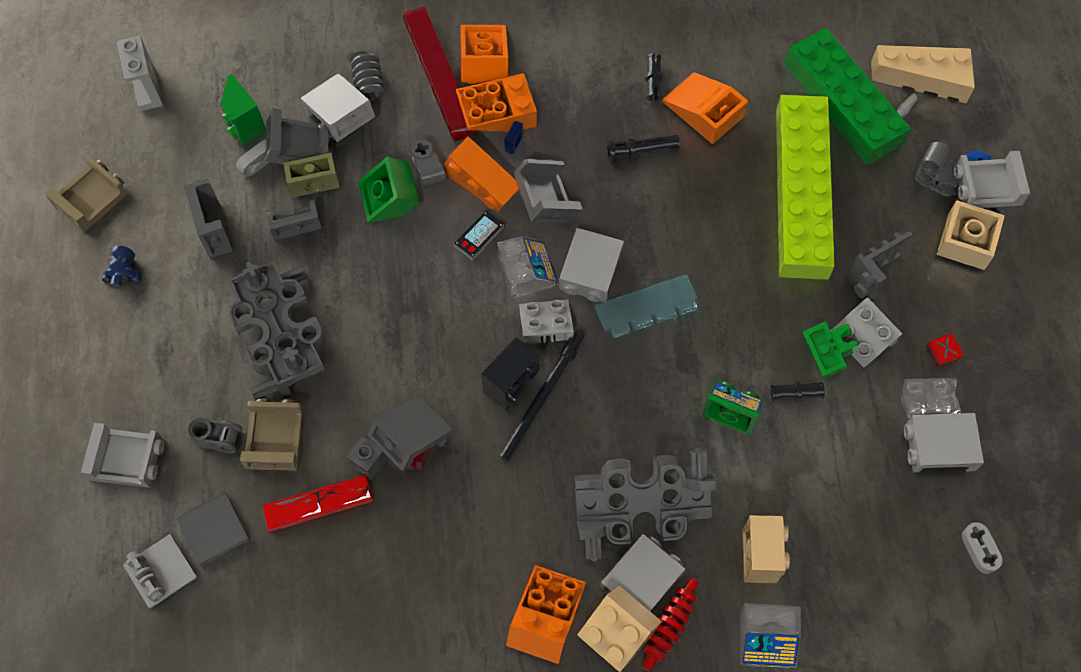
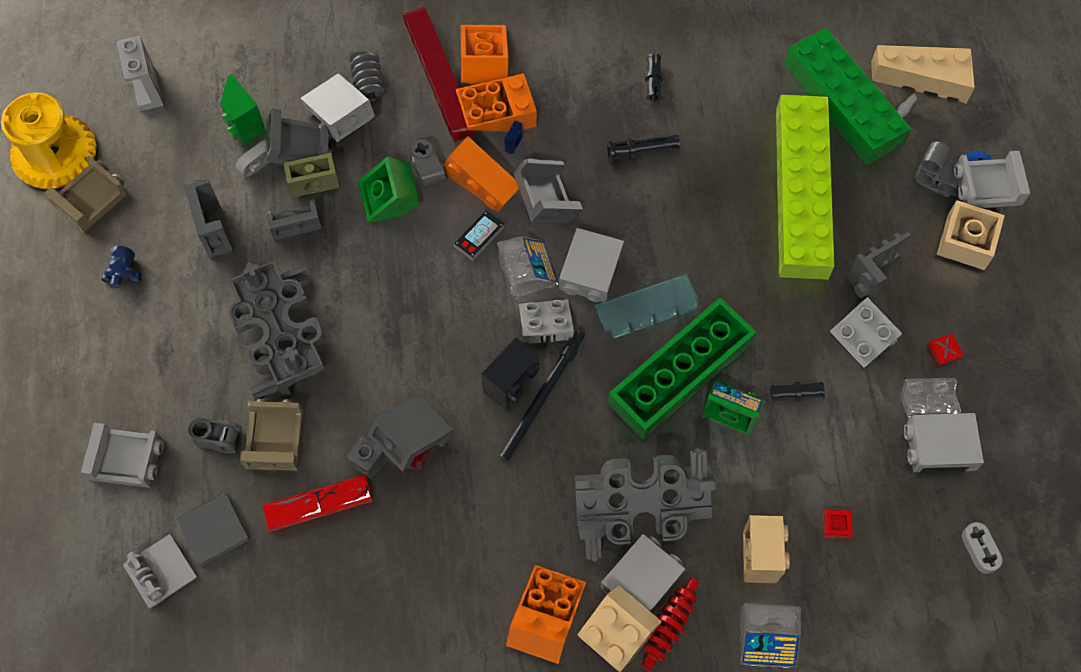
orange slope [662,72,748,144] -> none
green plate [803,321,860,379] -> none
none -> yellow piece [1,92,97,189]
none -> green brick [608,298,757,440]
none -> red tile [823,509,853,539]

